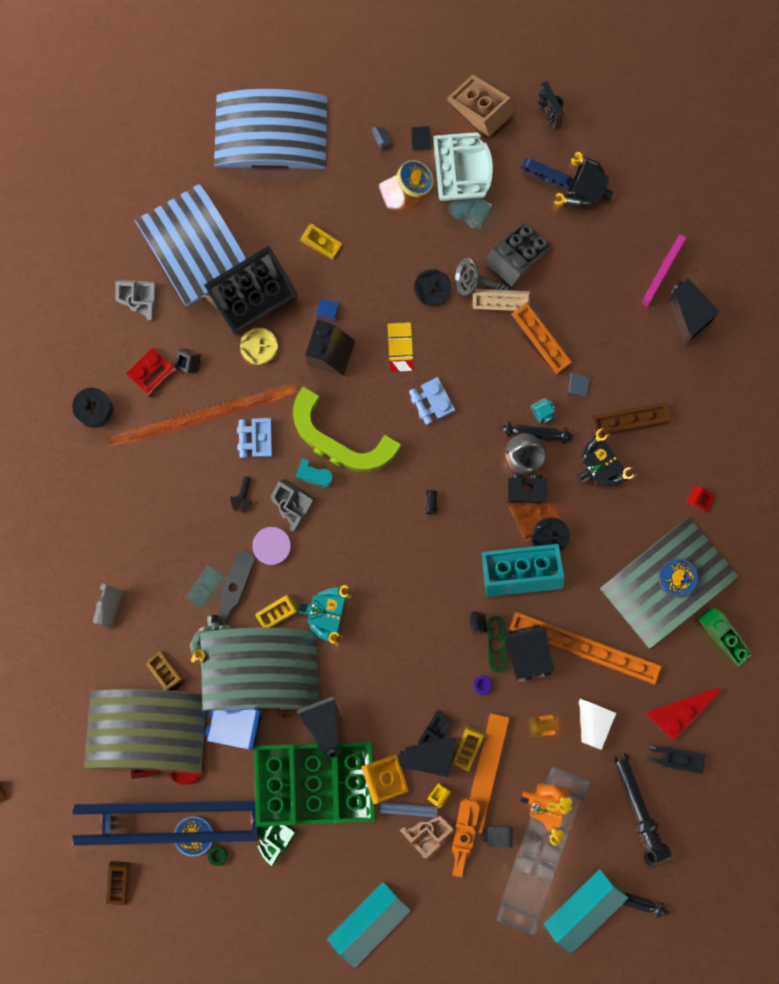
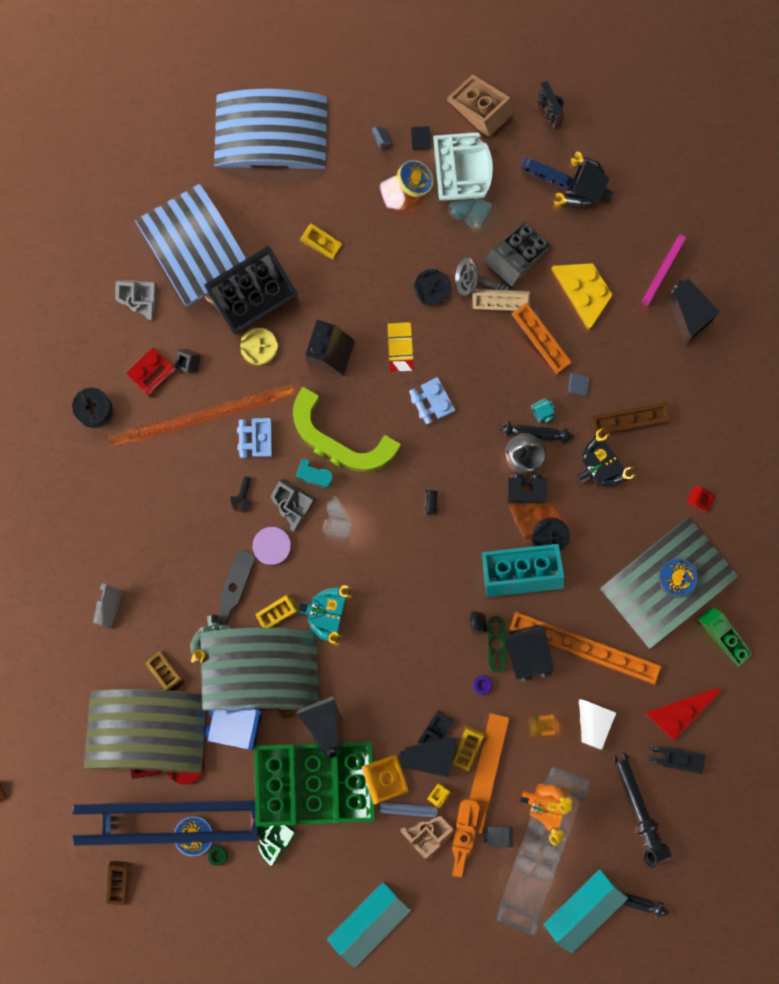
clear light blue slope [185,565,224,609] -> none
blue slope [316,299,339,321] -> none
none -> clear slope [322,496,353,543]
none -> yellow wing [551,263,612,330]

